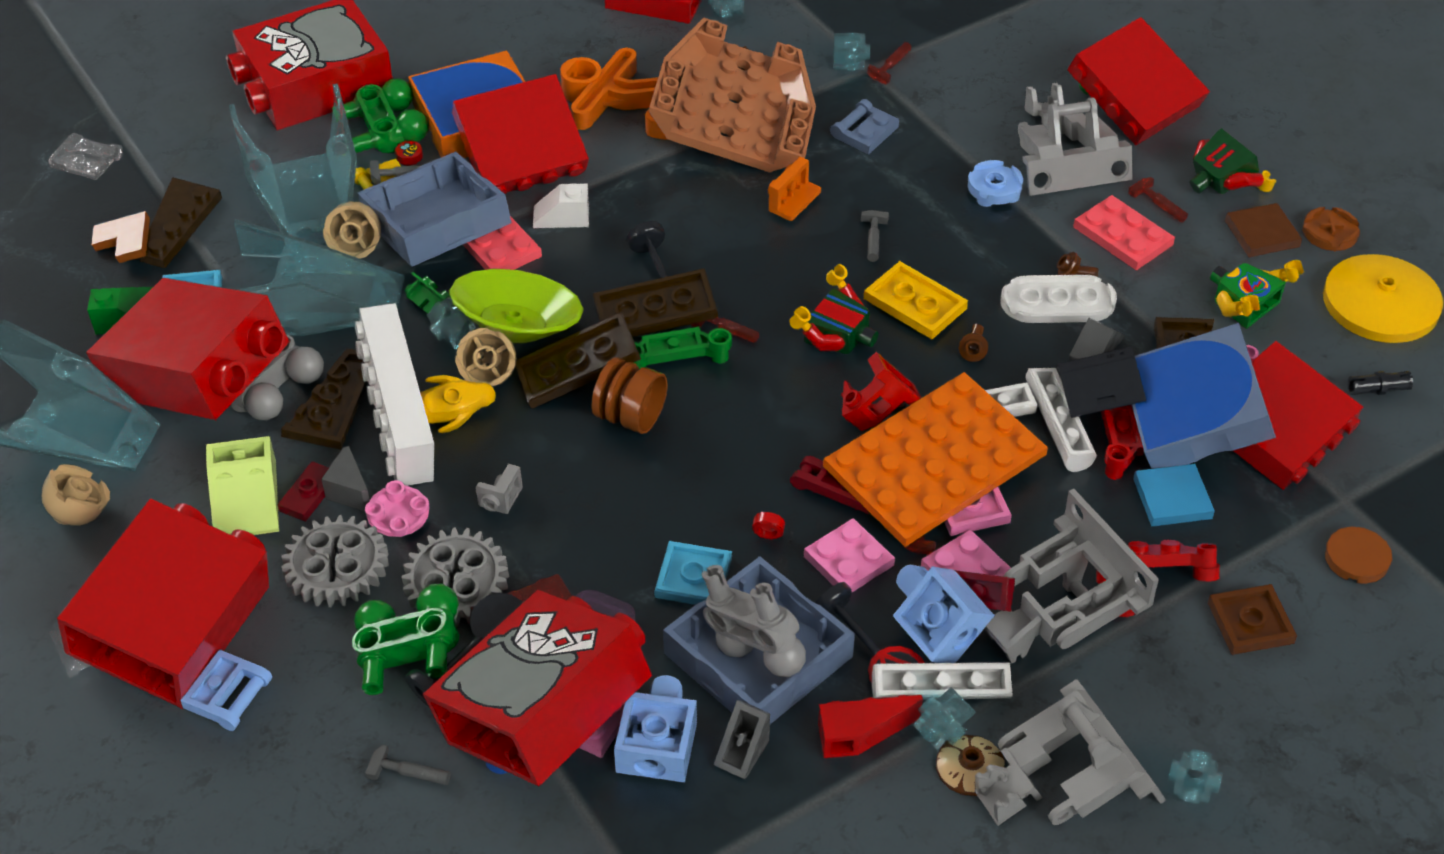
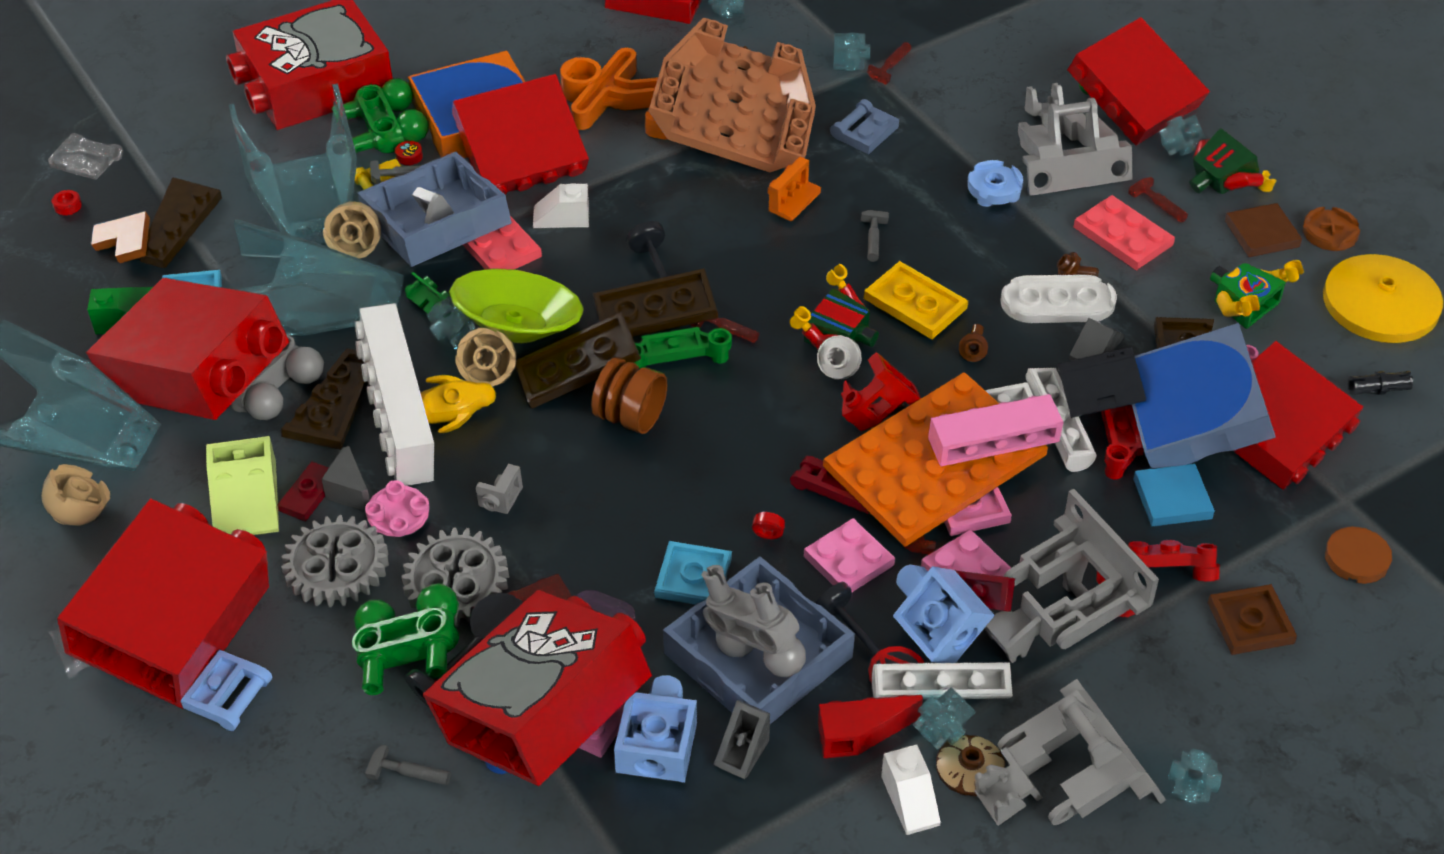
none -> red tile [52,190,82,216]
none -> light grey tile [412,187,454,224]
none -> white plate [817,335,862,380]
none -> white slope [881,745,940,835]
none -> bright pink brick [928,394,1063,467]
none -> clear light blue brick [1159,115,1206,157]

